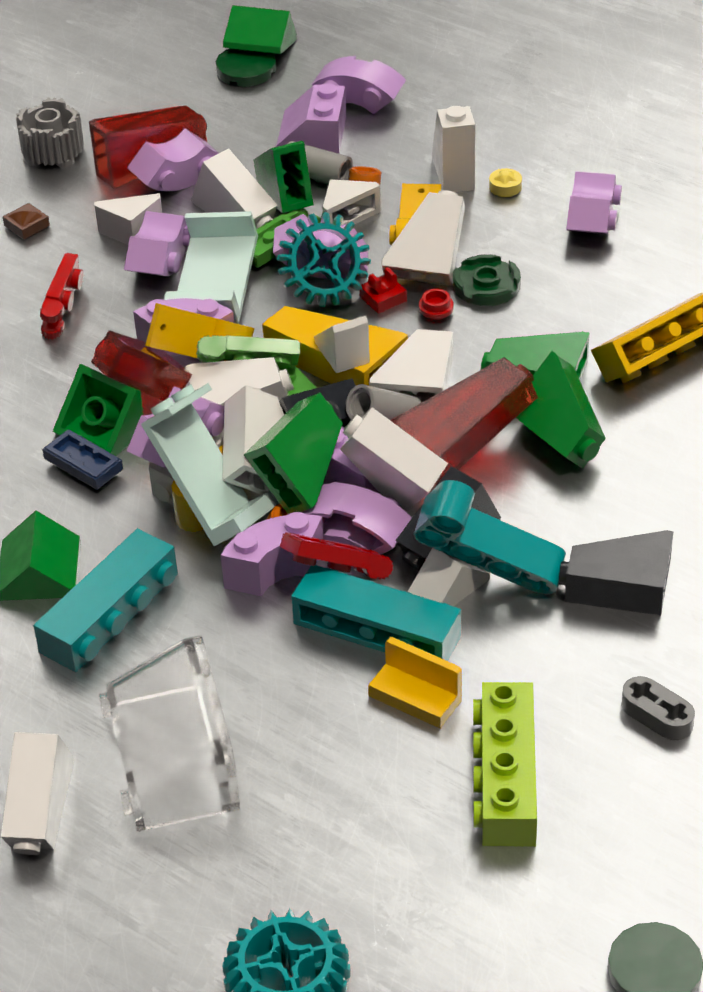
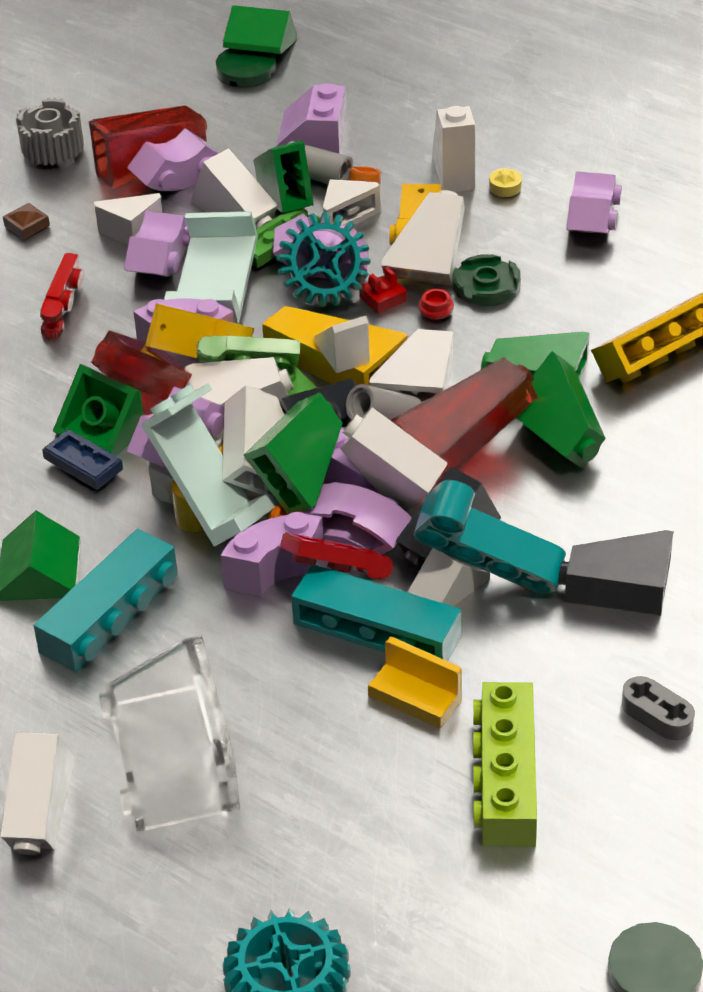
lavender brick [311,56,406,114] -> none

